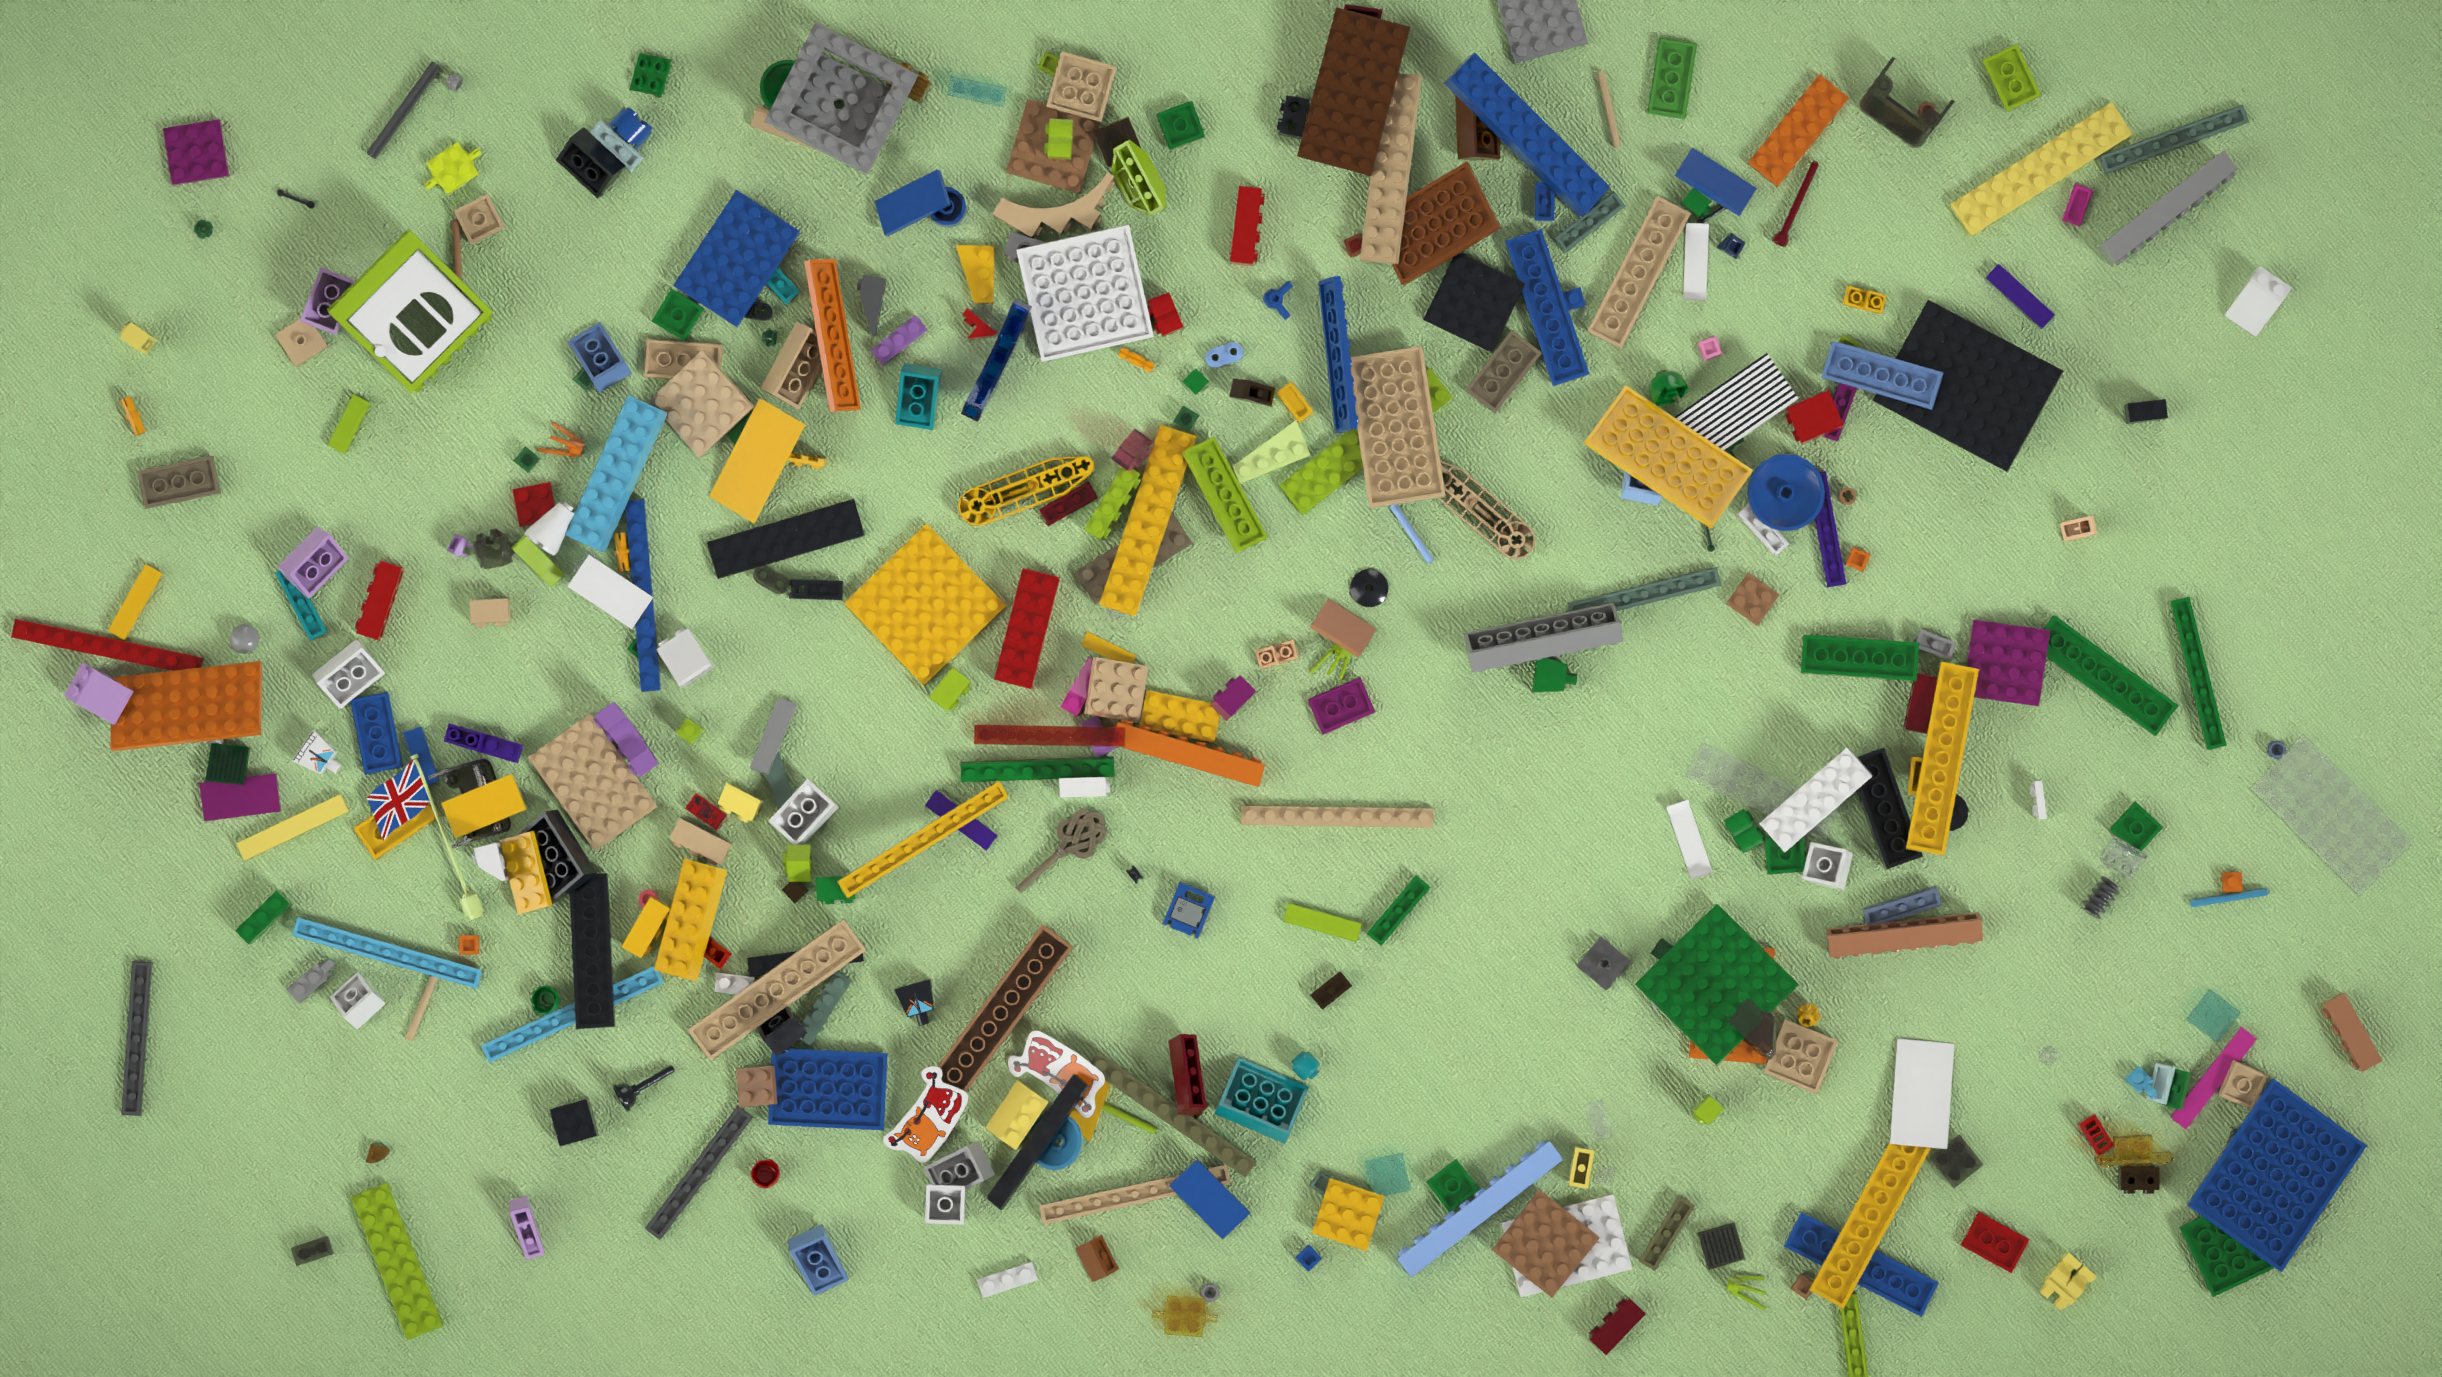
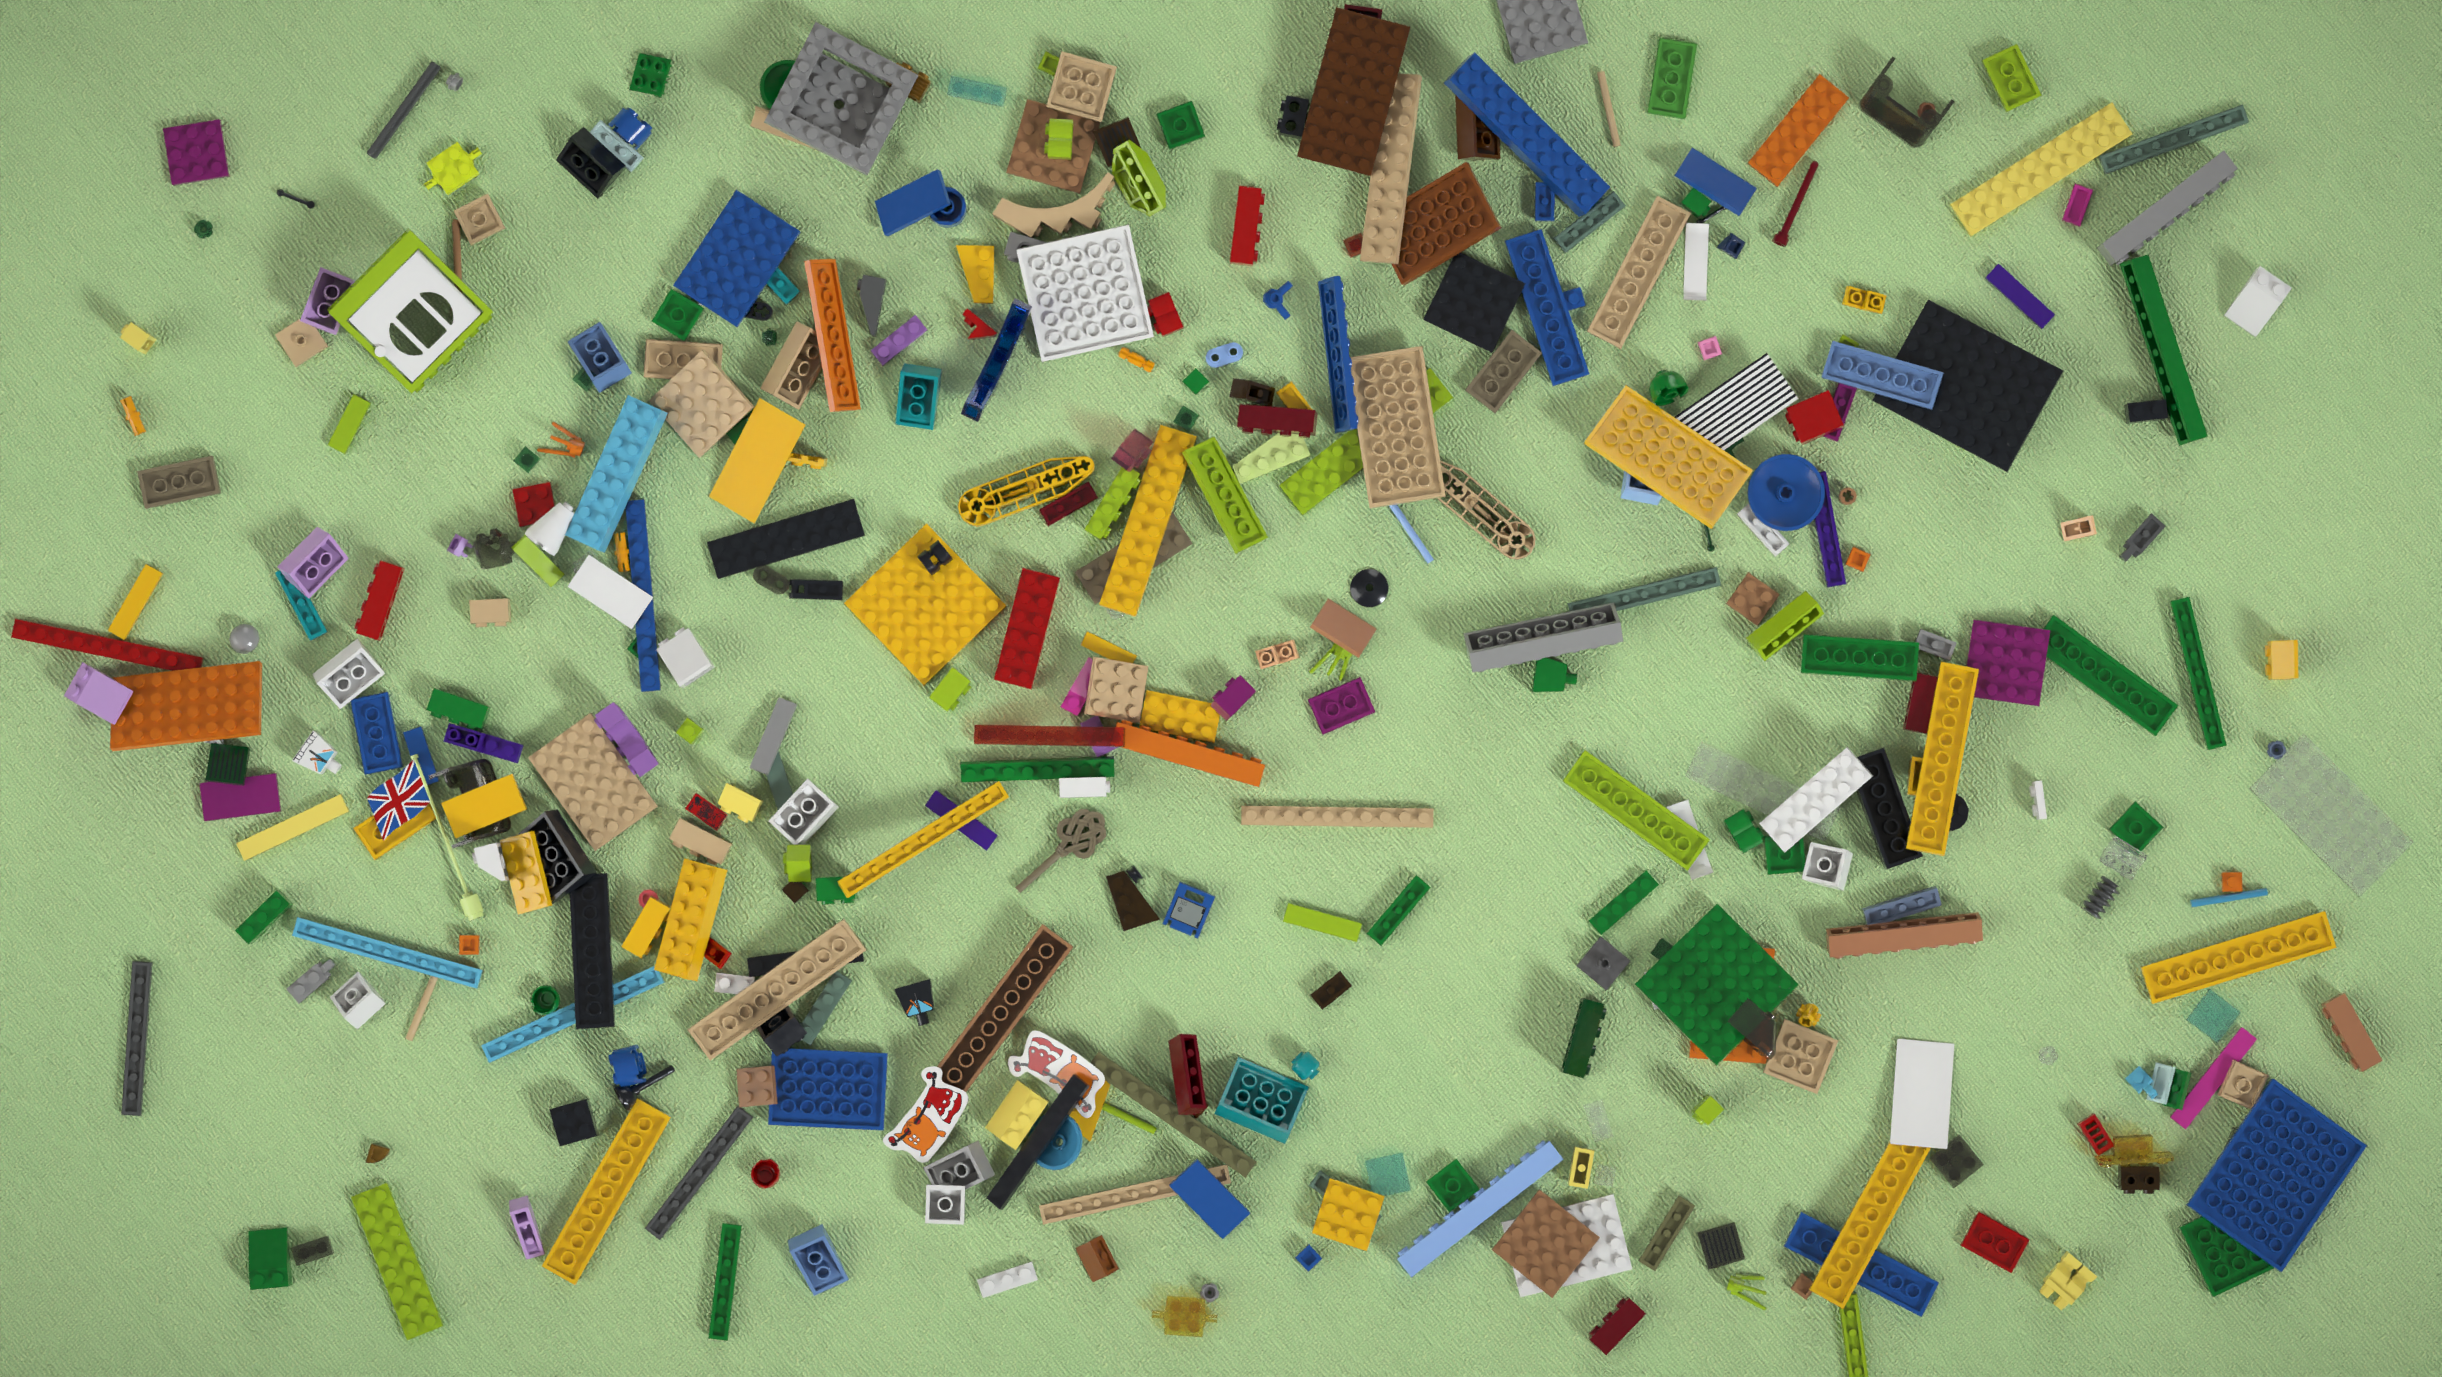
none -> green slope [249,1227,292,1290]
none -> green brick [426,688,491,731]
none -> yellow plate [542,1098,671,1285]
none -> blue brick [608,1045,647,1087]
none -> green plate [708,1223,742,1341]
none -> black wheel [917,540,953,576]
none -> dark brown wing [1106,871,1160,931]
none -> dark red brick [1237,404,1318,438]
none -> dark green slope [1560,998,1607,1078]
none -> lime plate [1563,750,1710,871]
none -> green plate [1589,870,1659,935]
none -> lime brick [1746,591,1824,661]
none -> green brick [2120,255,2208,446]
none -> dark grey hinge [2120,513,2166,562]
none -> yellow plate [2140,911,2337,1004]
none -> yellow slope [2265,640,2299,680]

